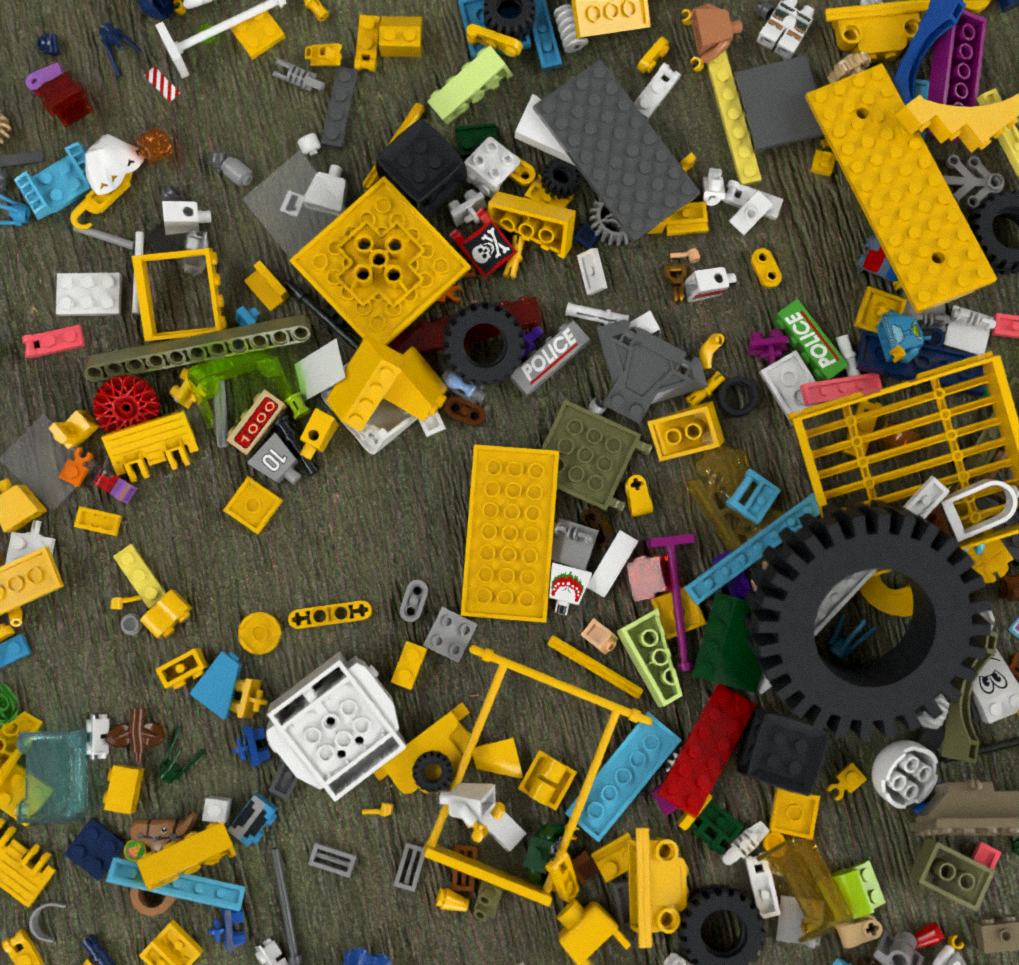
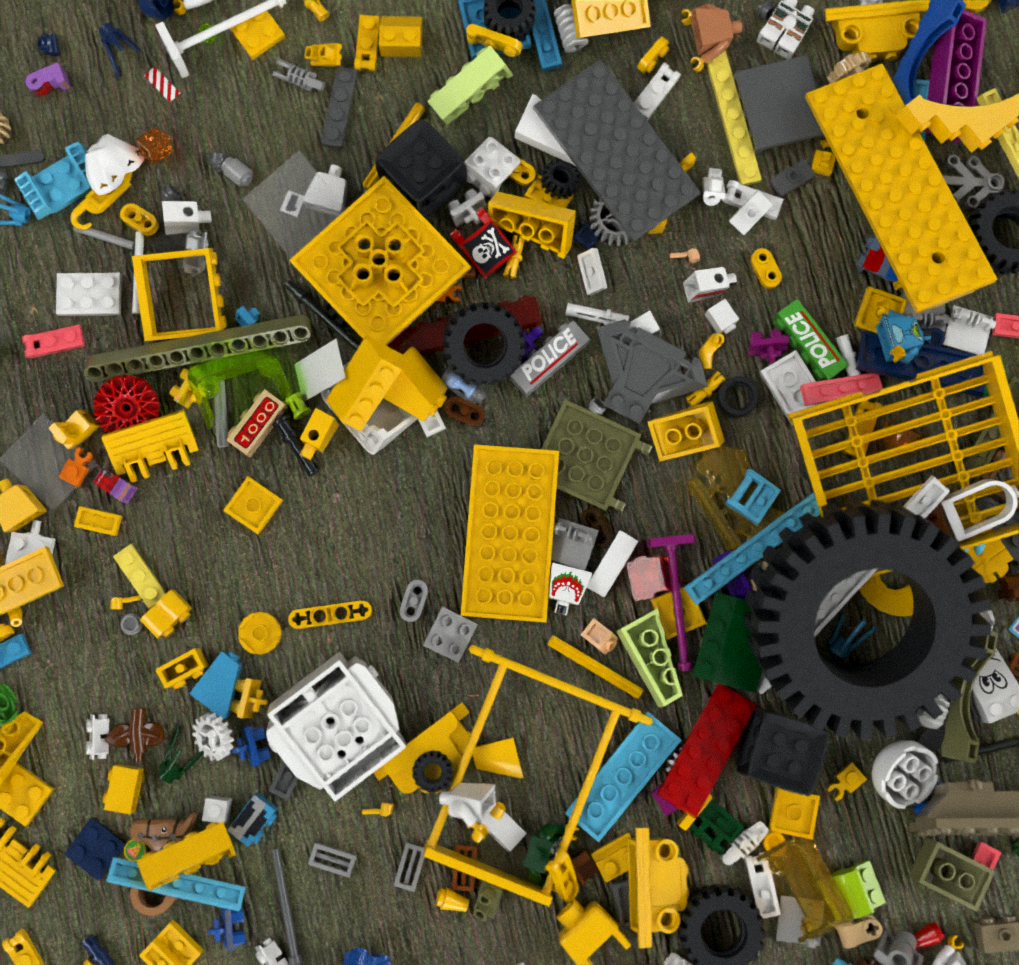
clear light blue windscreen [15,729,88,823] -> none
light grey helmet [29,901,67,943] -> none
clear red plate [38,71,94,128] -> none
yellow panel [245,260,290,311] -> none
light grey torso [247,433,301,485] -> none
white piece [298,133,321,156] -> none
yellow brick [391,641,428,690] -> none
dark green plate [455,123,498,158] -> none
yellow plate [518,750,577,811] -> none
yellow piece [625,475,653,517] -> none
pearl gold piece [664,264,687,304] -> none
yellow plate [666,201,709,236] -> none
none -> yellow plate [120,203,159,236]
none -> white gear [192,713,234,761]
none -> white brick [705,299,739,334]
none -> dark grey plate [769,159,816,198]

